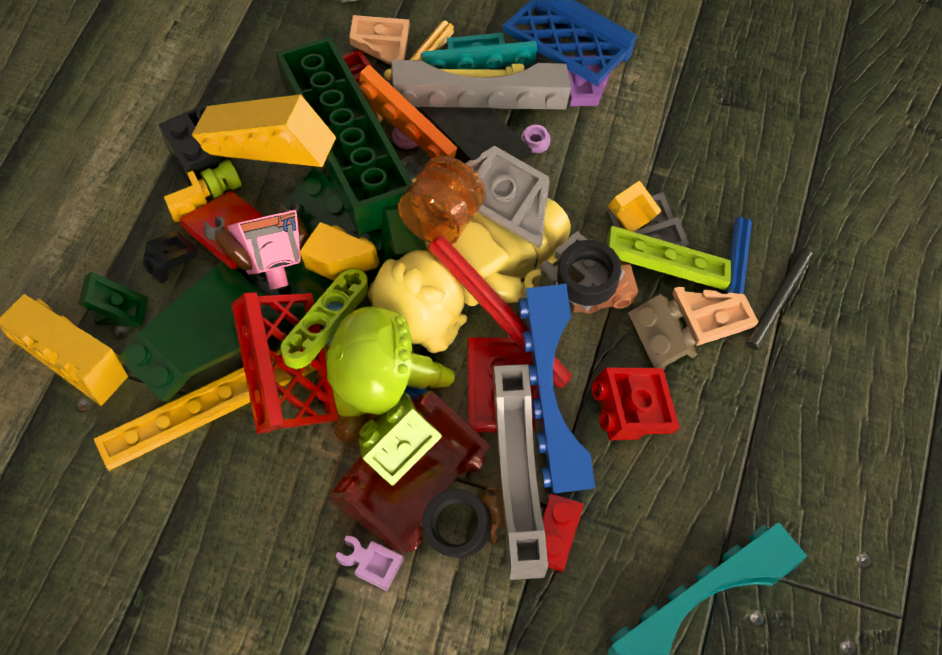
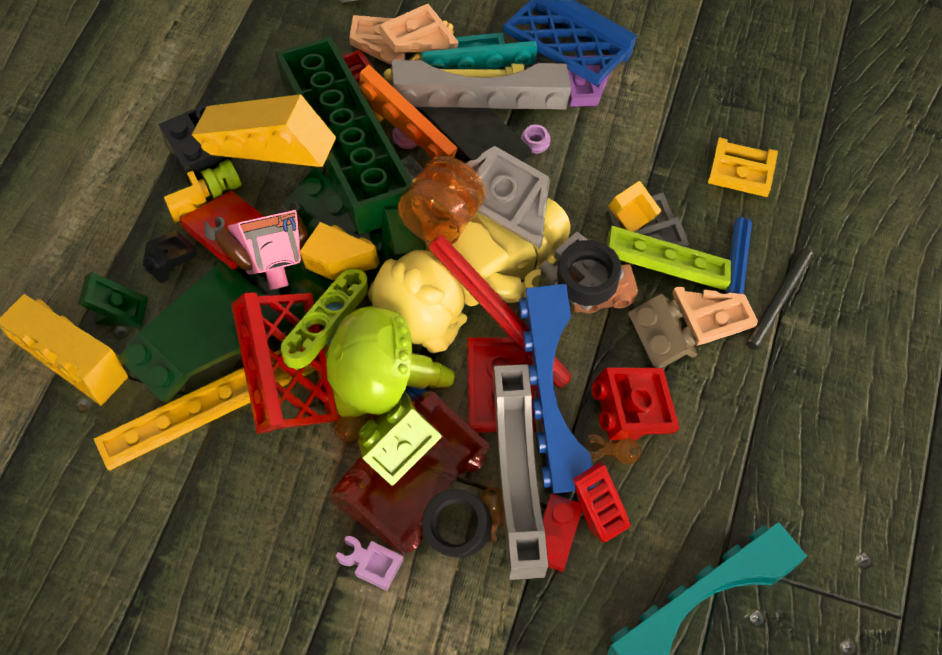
none -> light nougat wing [379,4,459,53]
none -> red slope [572,462,630,542]
none -> clear orange arm [588,434,641,465]
none -> yellow plate [708,137,778,197]

